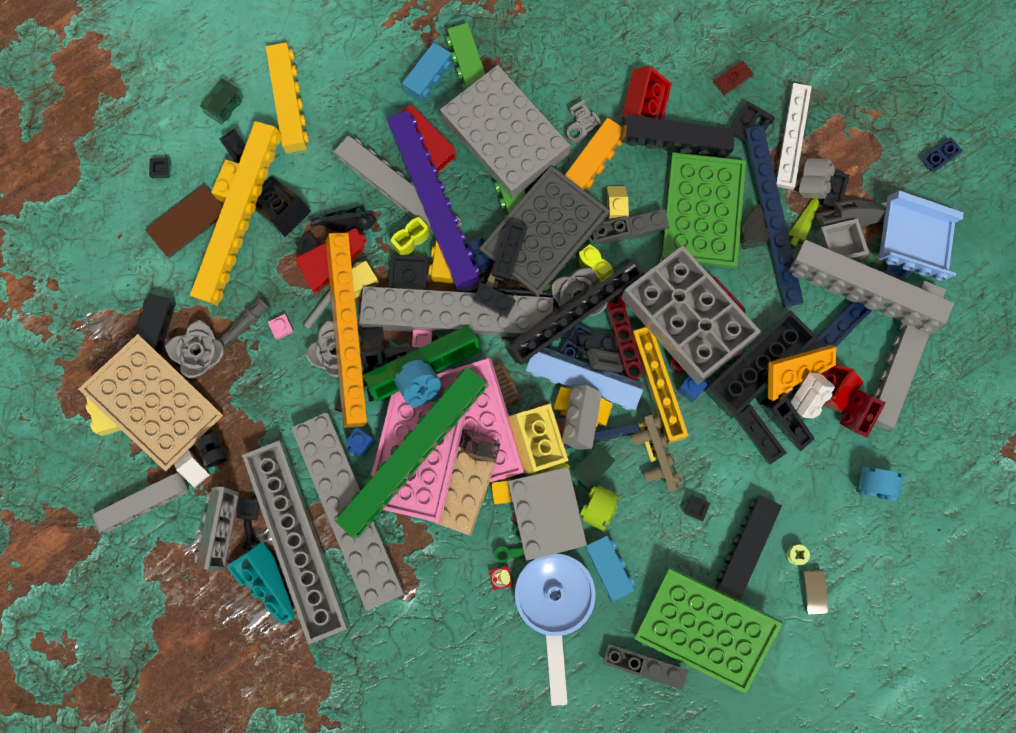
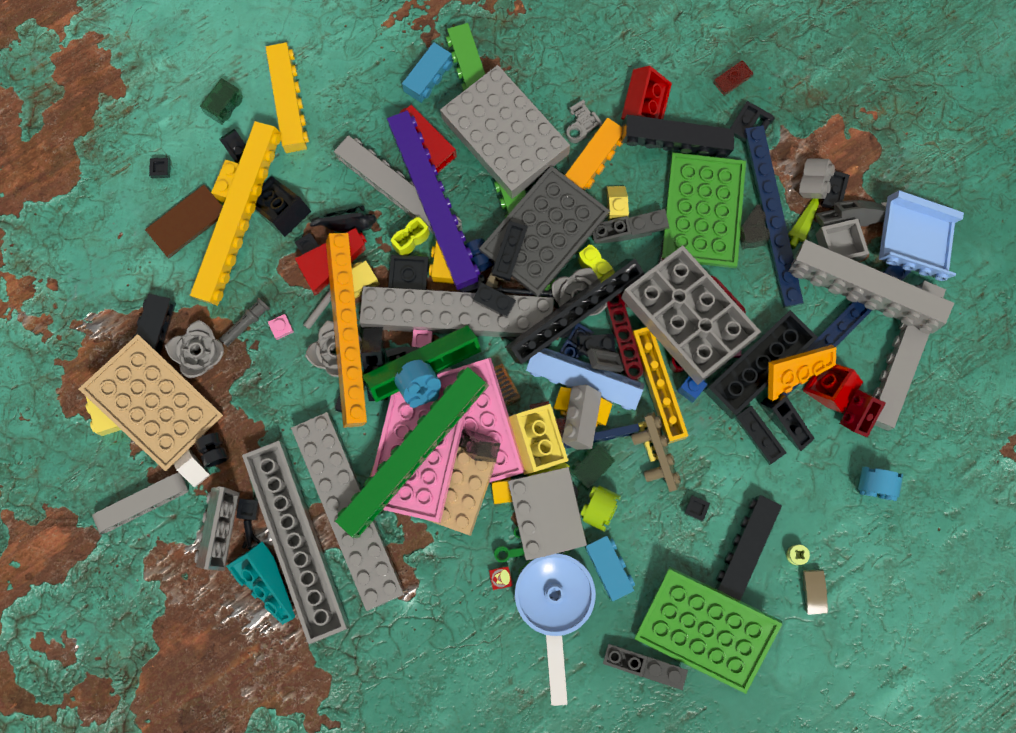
blue brick [345,427,375,457] -> none
white plate [776,83,812,190] -> none
white brick [791,372,835,418] -> none
dark blue slope [921,137,963,173] -> none

